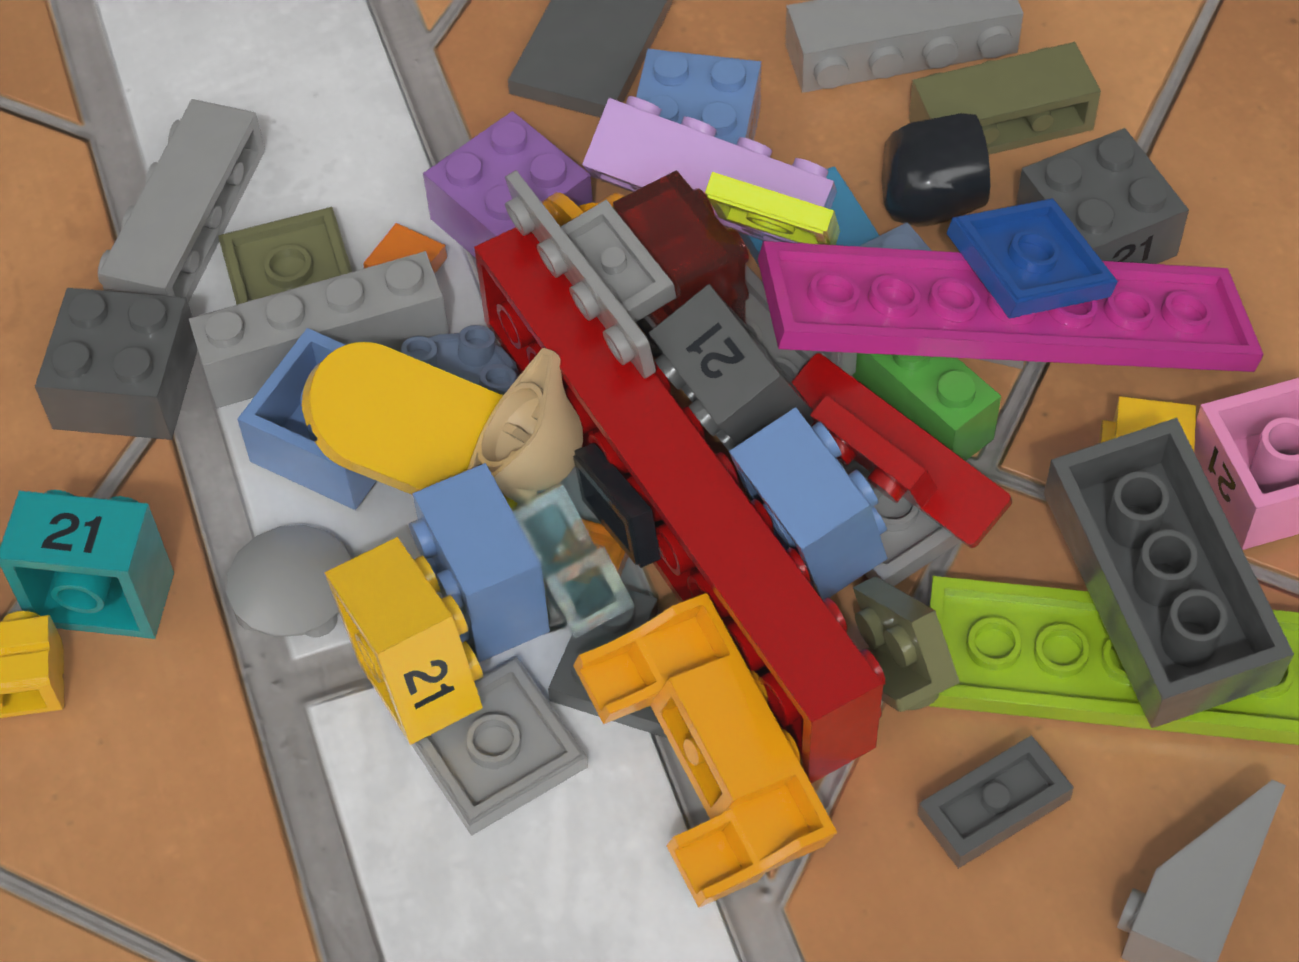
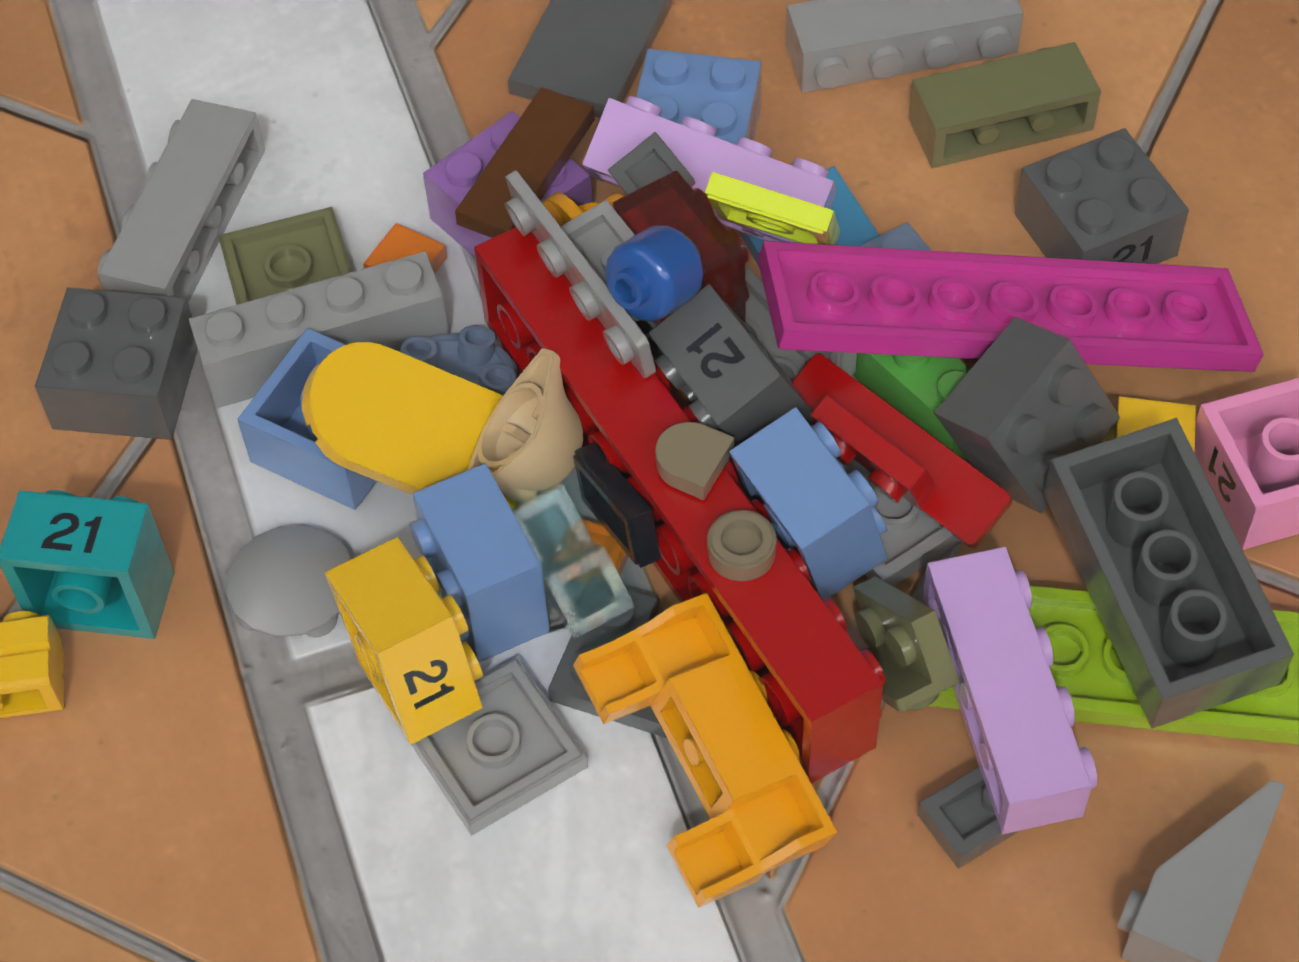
black piece [882,113,990,227] -> none
blue tile [946,198,1118,319] -> none
none -> reddish brown tile [455,87,595,238]
none -> blue head [605,225,703,322]
none -> dark grey plate [608,131,696,221]
none -> dark tan tile [656,422,734,500]
none -> dark tan tile [707,510,776,581]
none -> lavender brick [923,547,1097,835]
none -> dark grey brick [934,317,1120,514]

